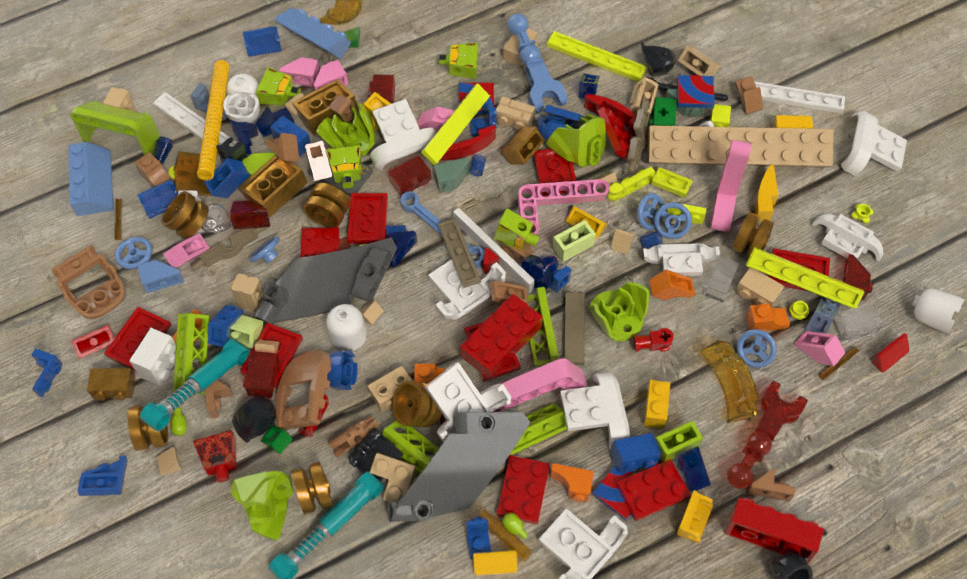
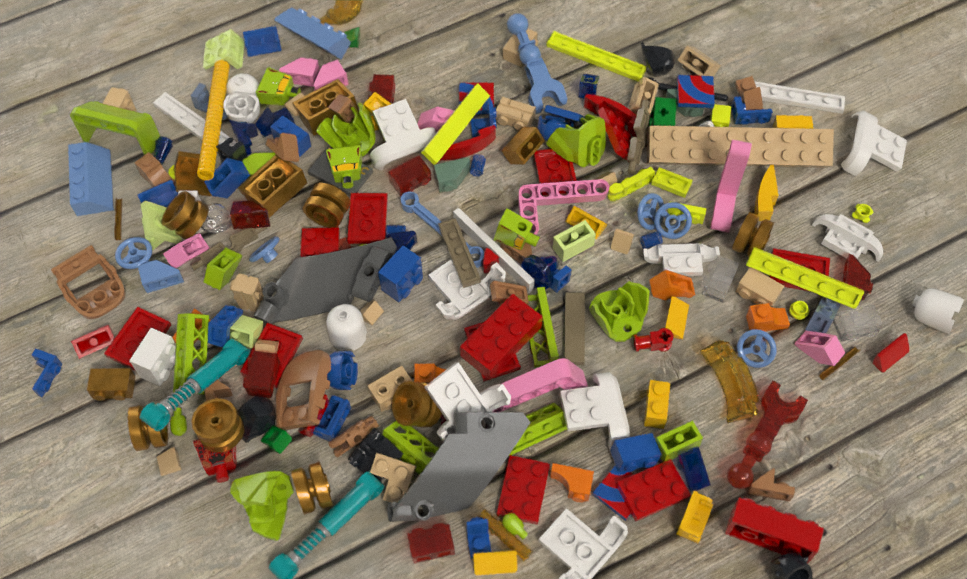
blue wing [77,455,128,496] -> none
slope [305,141,332,181] -> none
lime torso [439,43,478,79] -> none
none -> yellowish green bracket [140,201,181,250]
none -> pearl gold wheel [191,398,244,453]
none -> yellowish green bracket [203,29,245,69]
none -> lime slope [203,248,243,290]
none -> blue hinge [313,395,351,441]
none -> blue brick [378,246,423,303]
none -> clear red brick [407,523,455,564]
none -> yellow slope [665,296,689,340]
none -> blue bracket [731,96,773,125]

